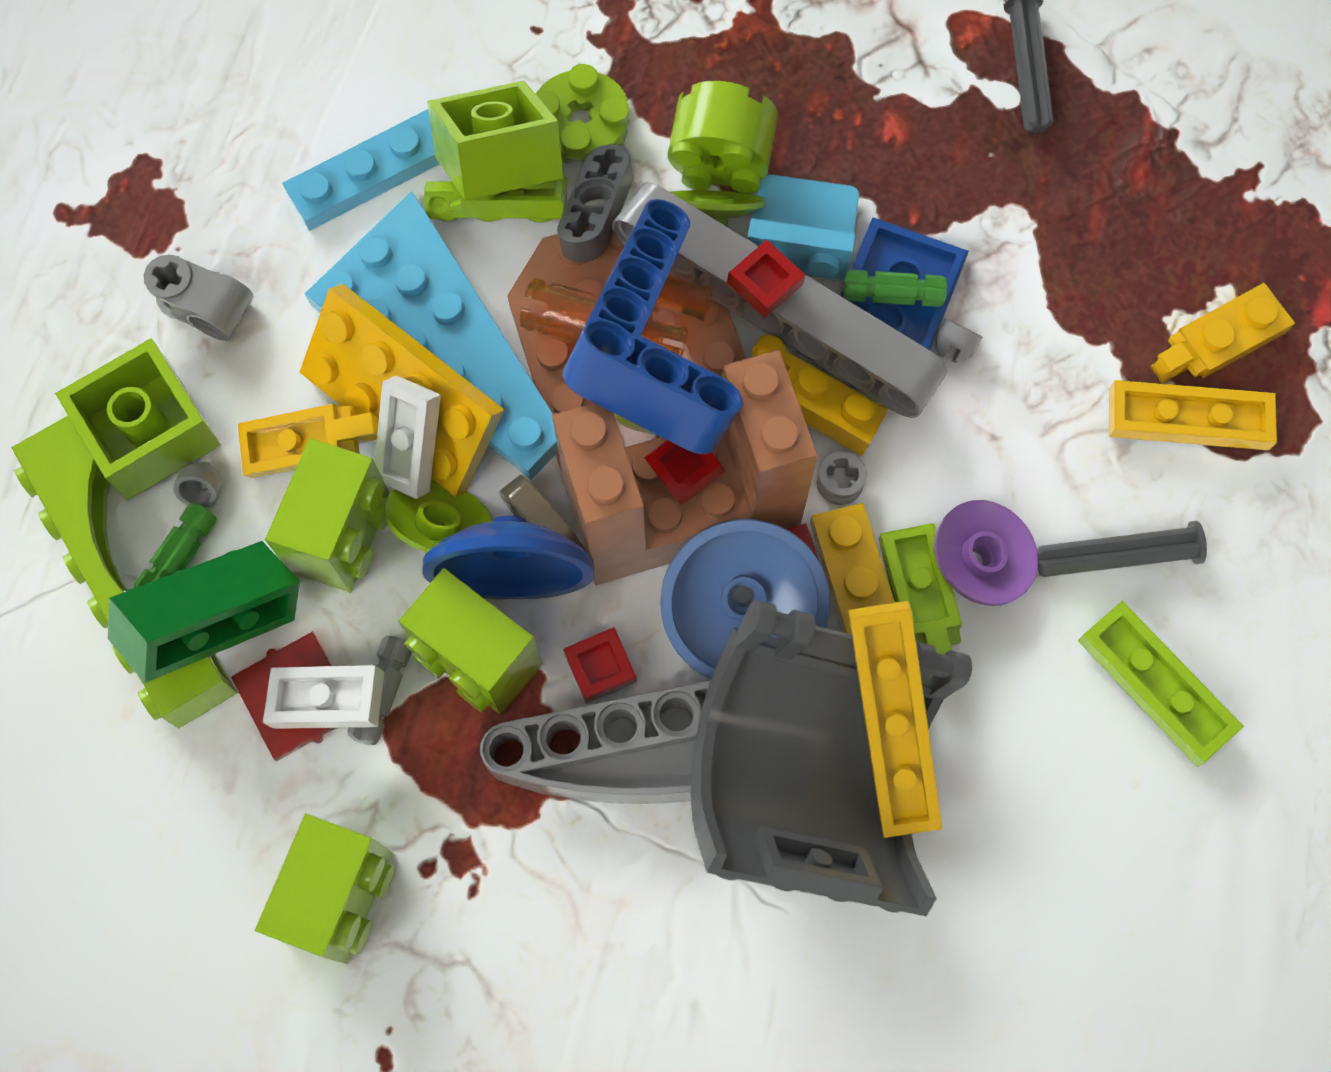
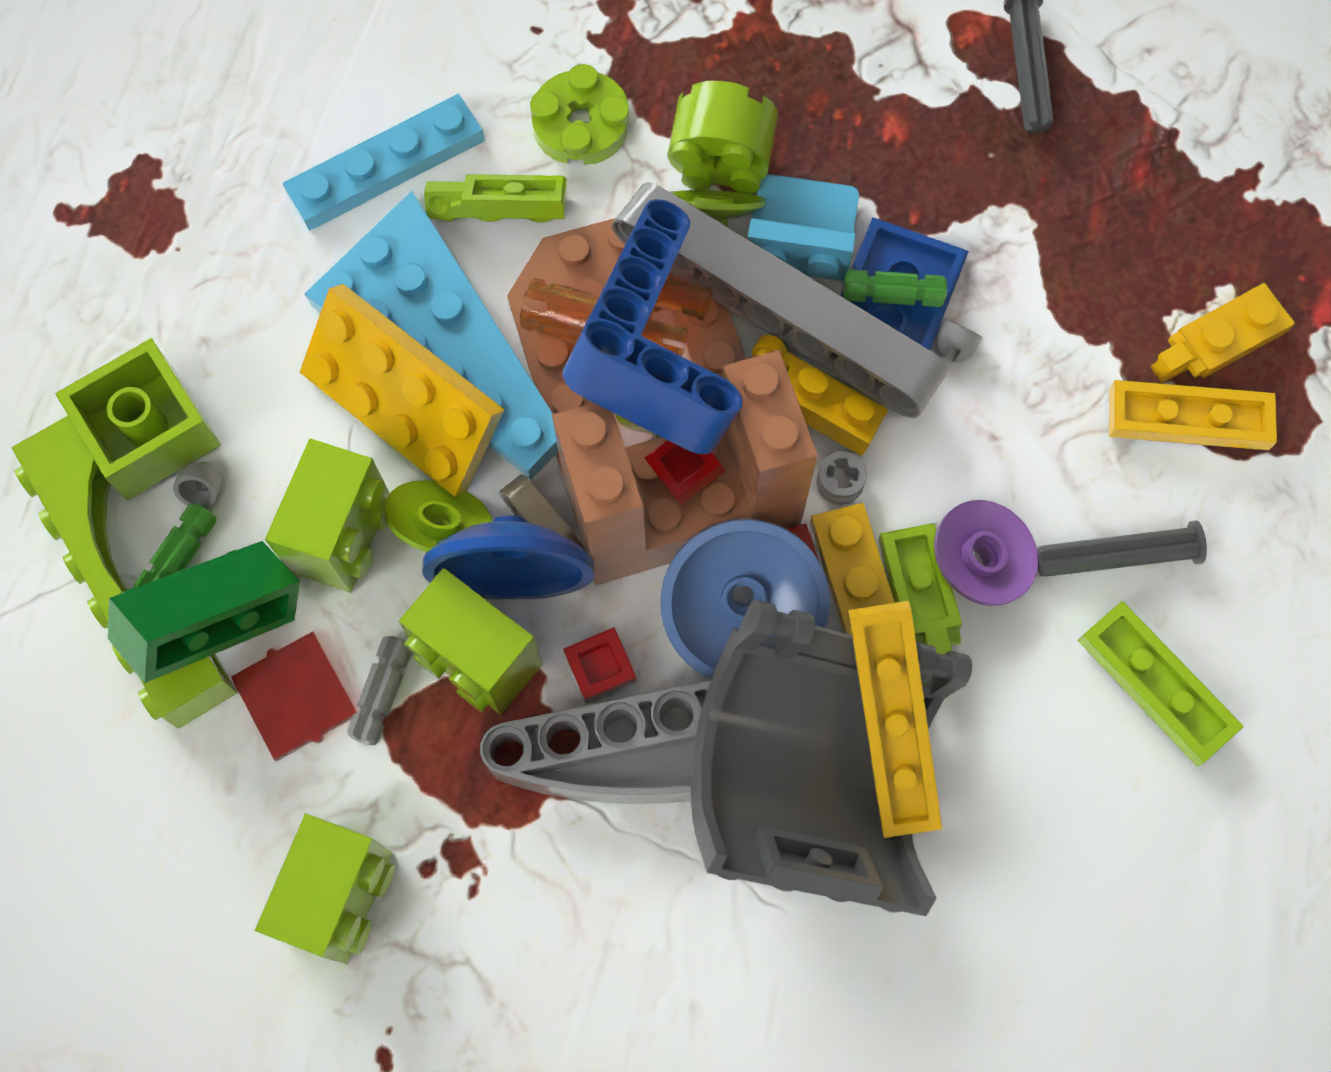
light grey piece [143,254,254,341] -> none
yellow hinge [238,404,379,478] -> none
white plate [263,665,385,729] -> none
white plate [375,375,441,499] -> none
lime brick [427,80,563,201] -> none
dark grey beam [557,144,634,262] -> none
red plate [727,240,806,318] -> none

